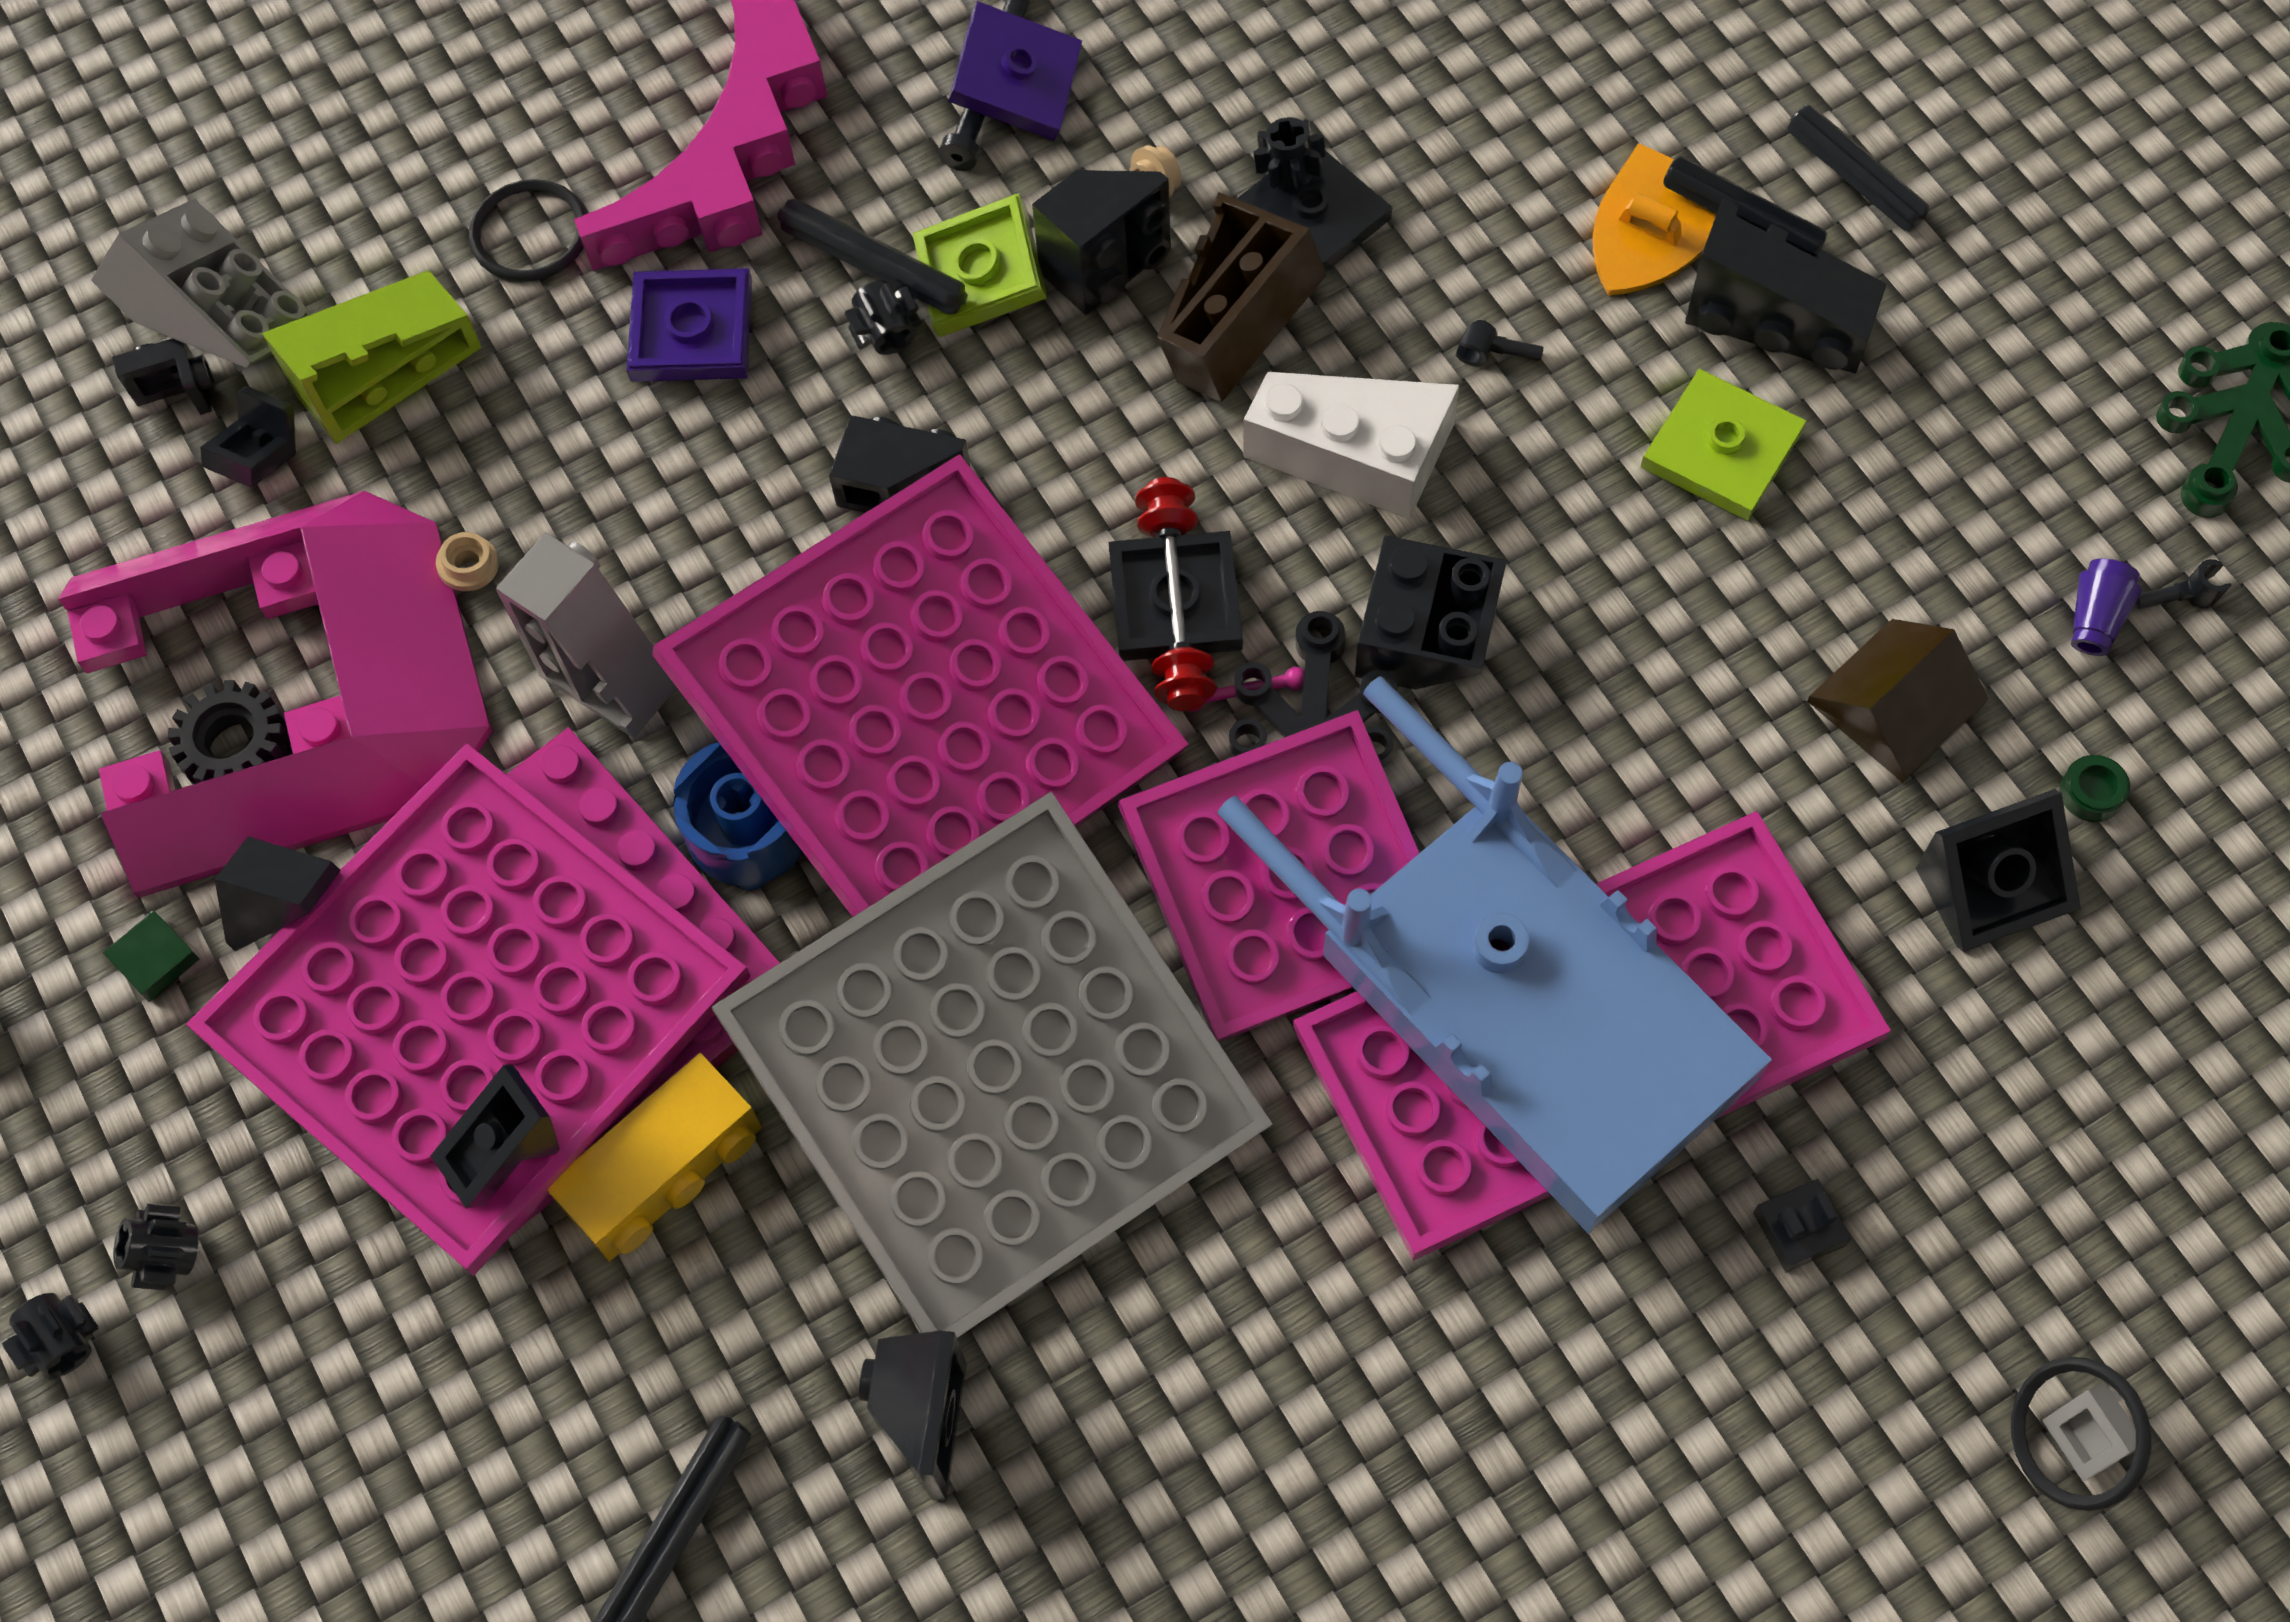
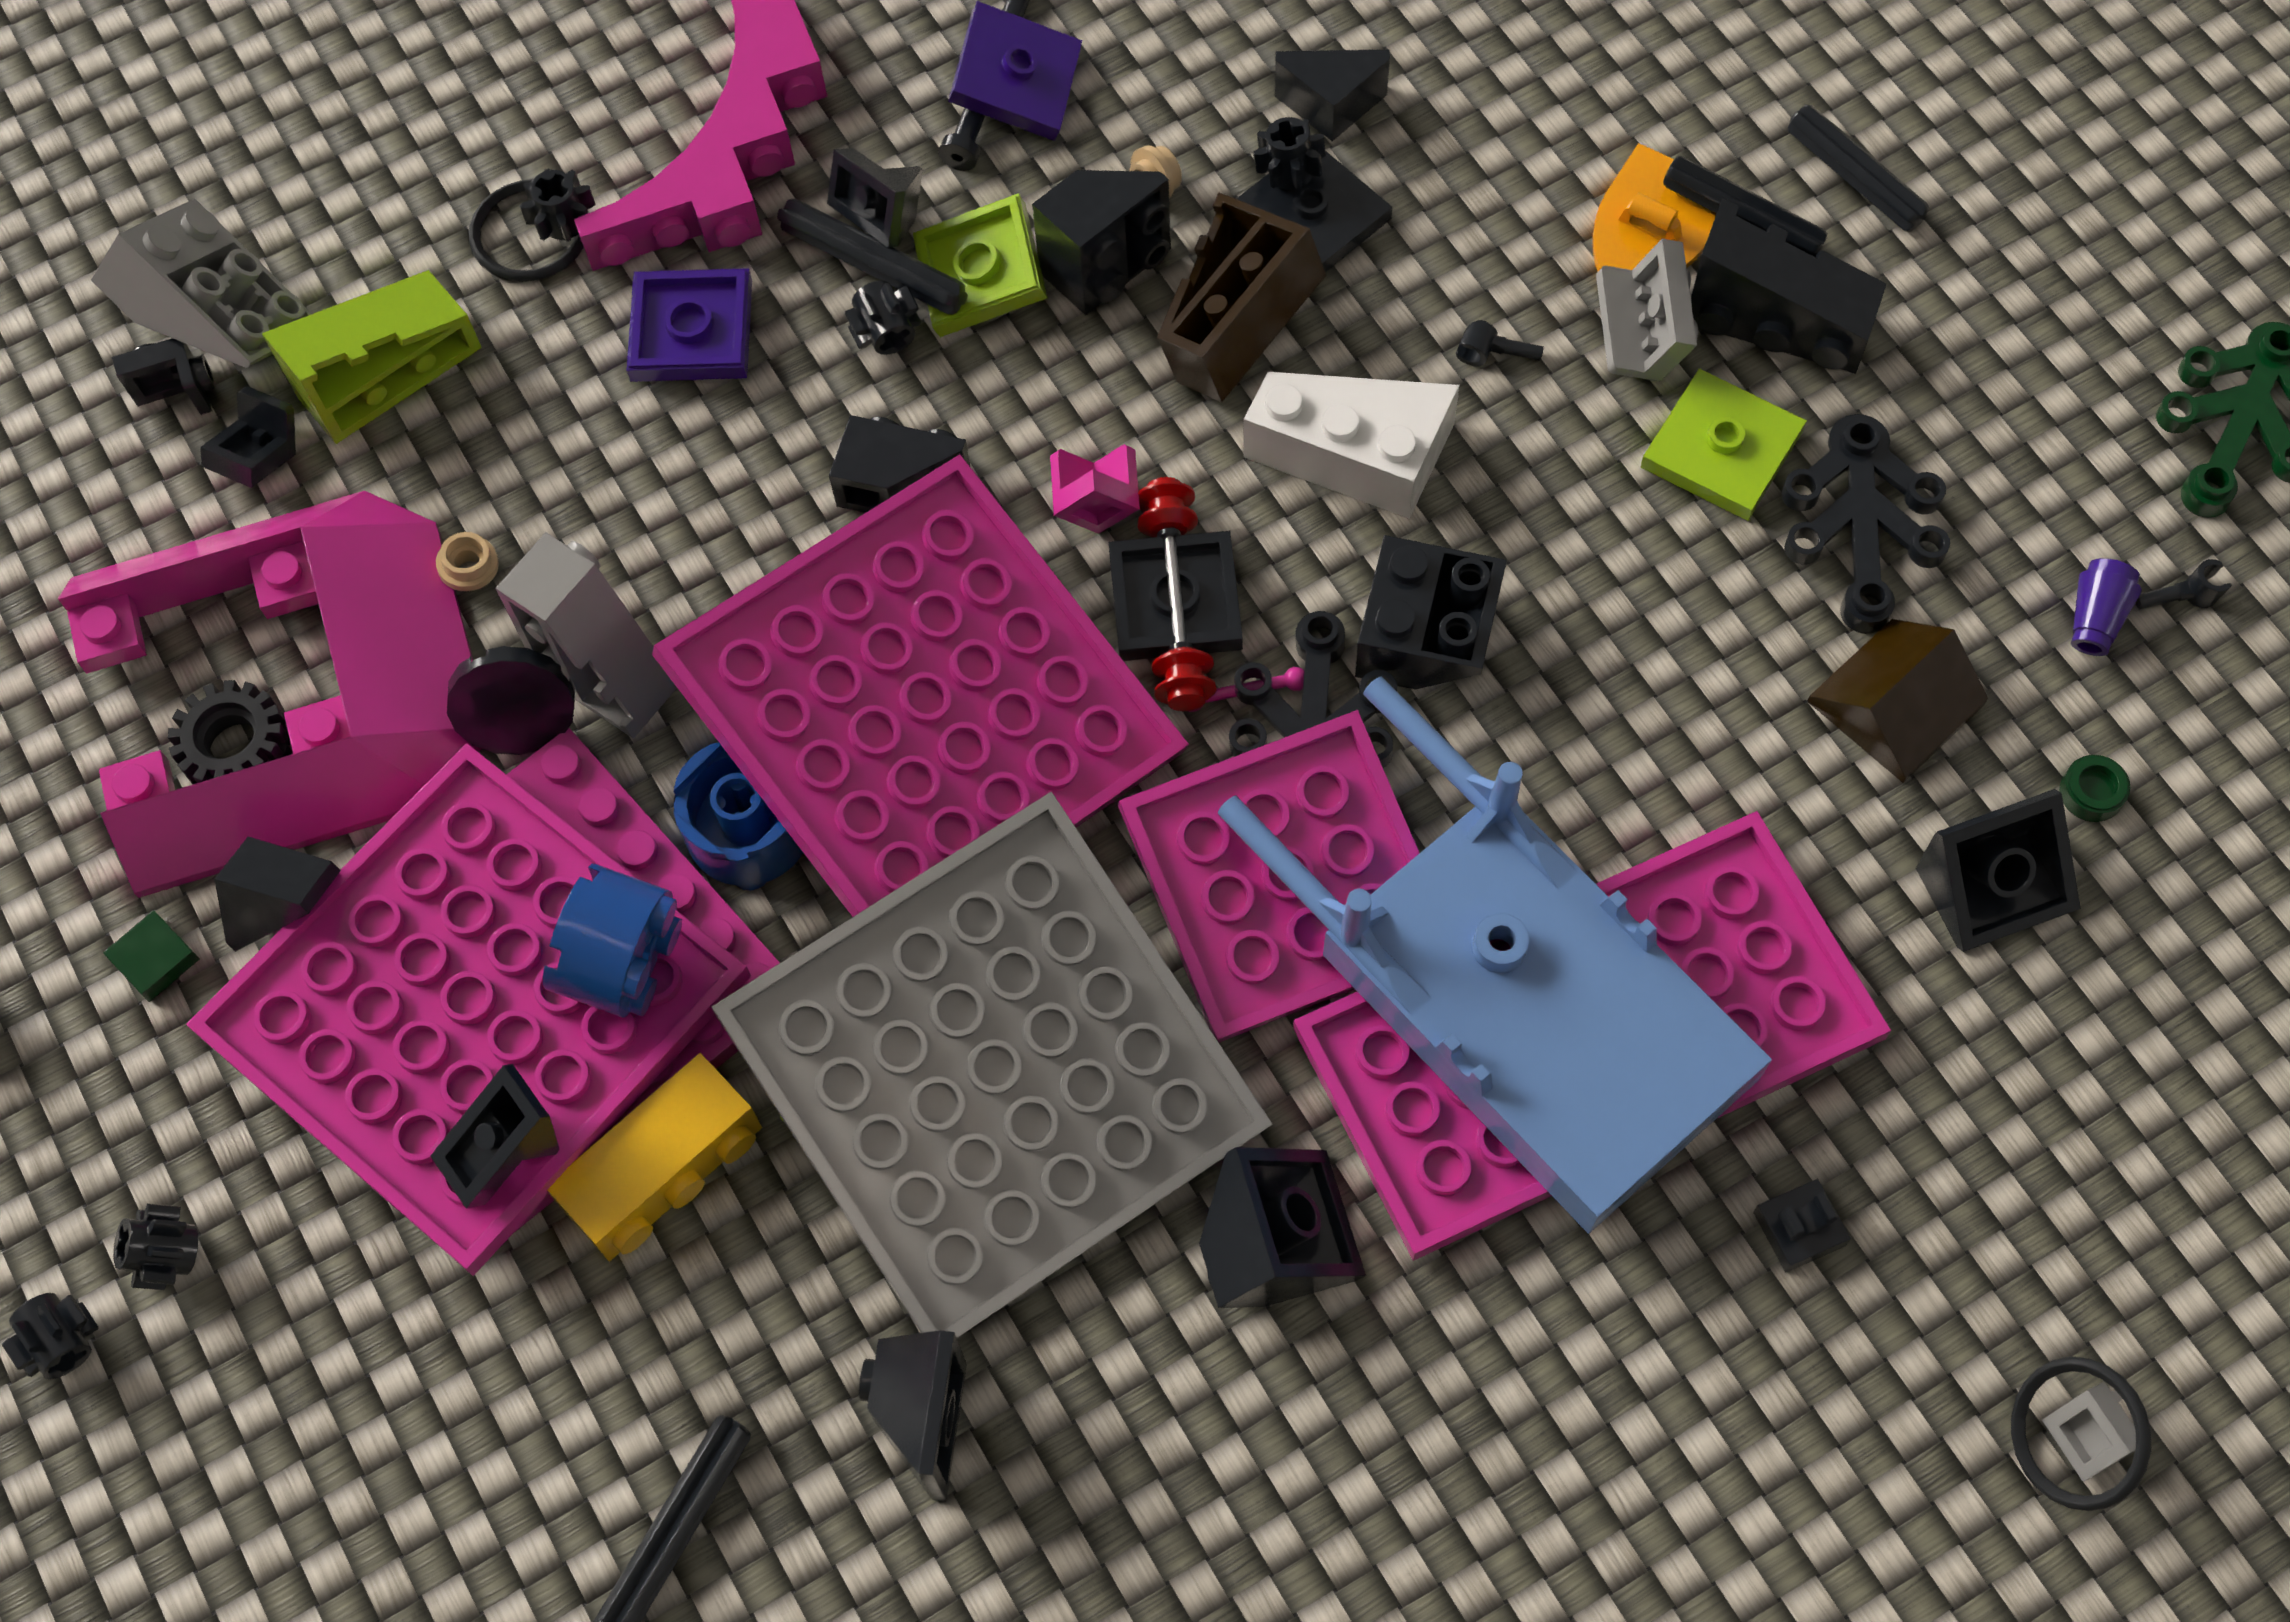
none -> black tile [447,646,575,755]
none -> black gear [519,168,596,242]
none -> blue brick [543,863,682,1018]
none -> black slope [827,148,923,248]
none -> dark pink panel [1050,445,1140,534]
none -> black slope [1199,1147,1366,1308]
none -> black slope [1275,49,1390,142]
none -> light grey bracket [1596,239,1698,381]
none -> black plant [1782,414,1950,634]

